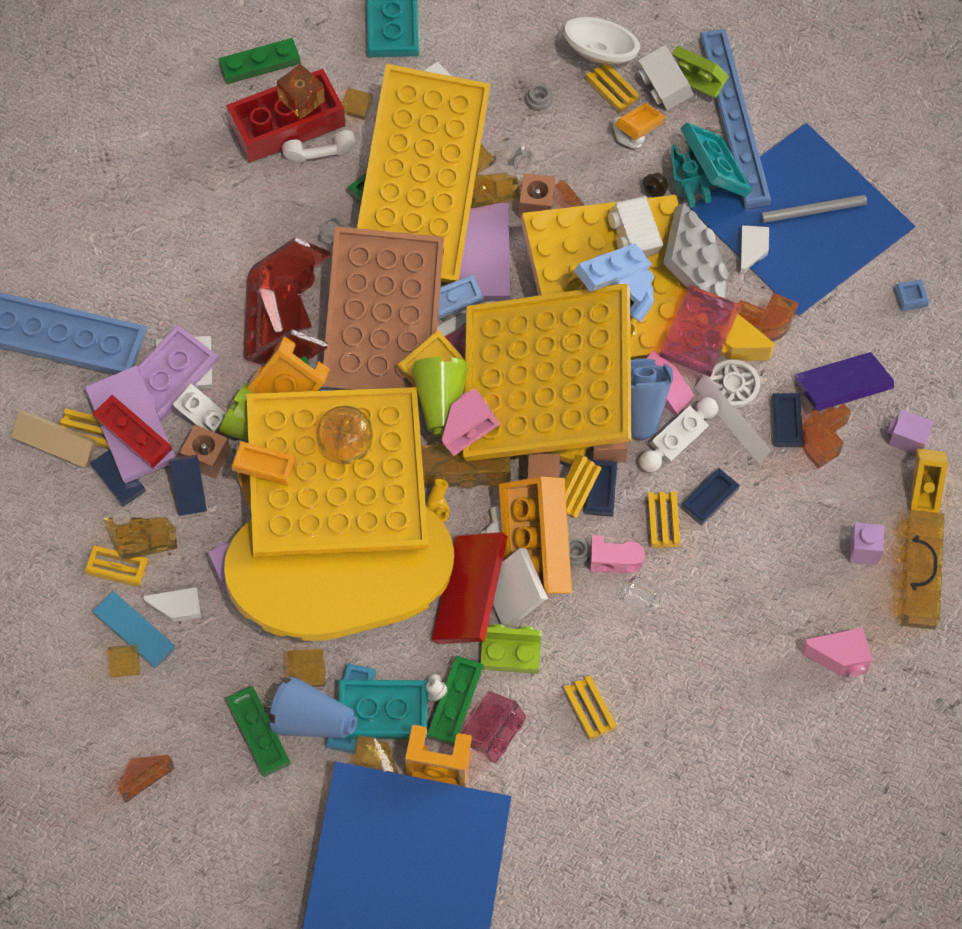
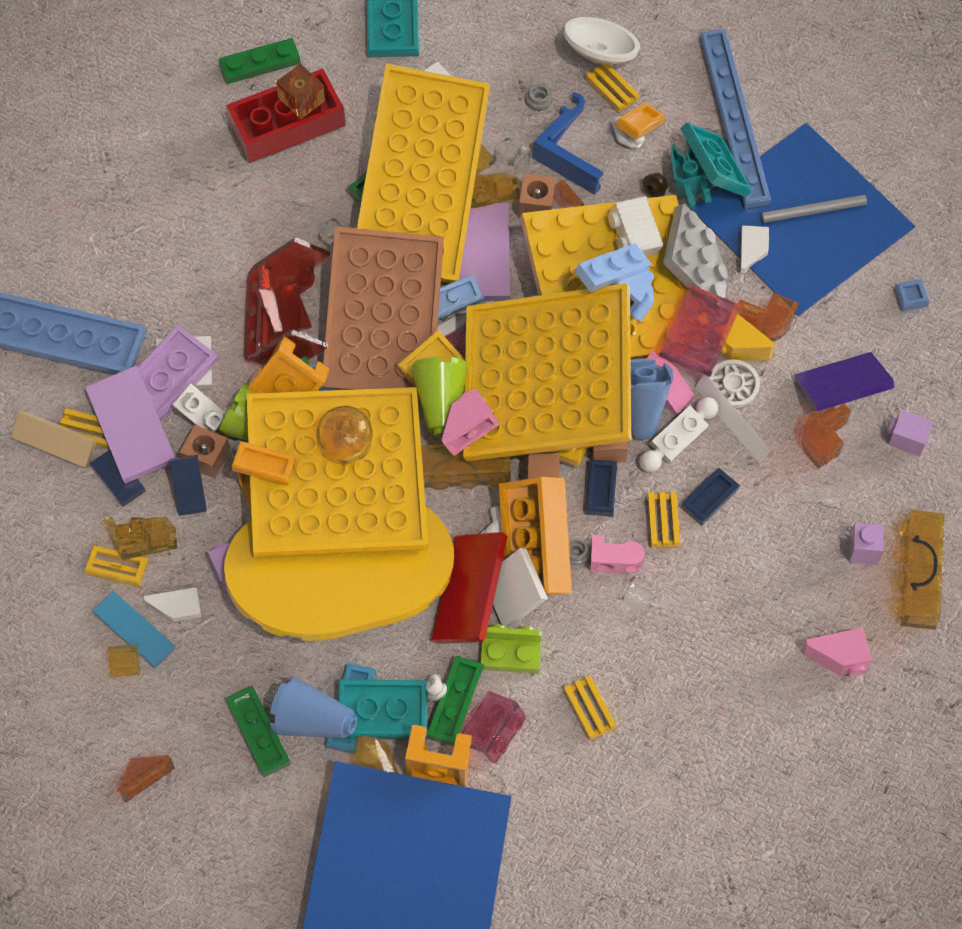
red plate [92,394,172,469] -> none
white bar [282,130,356,163] -> none
clear yellow panel [288,649,326,687] -> none
clear yellow tile [342,88,373,120] -> none
yellow arm [427,479,450,522] -> none
yellow tile [564,454,601,518] -> none
white brick [639,45,694,111] -> none
lime bracket [672,45,729,98] -> none
dark blue tile [771,393,804,447] -> none
yellow slope [910,448,948,516] -> none
none -> blue hinge [532,92,604,195]

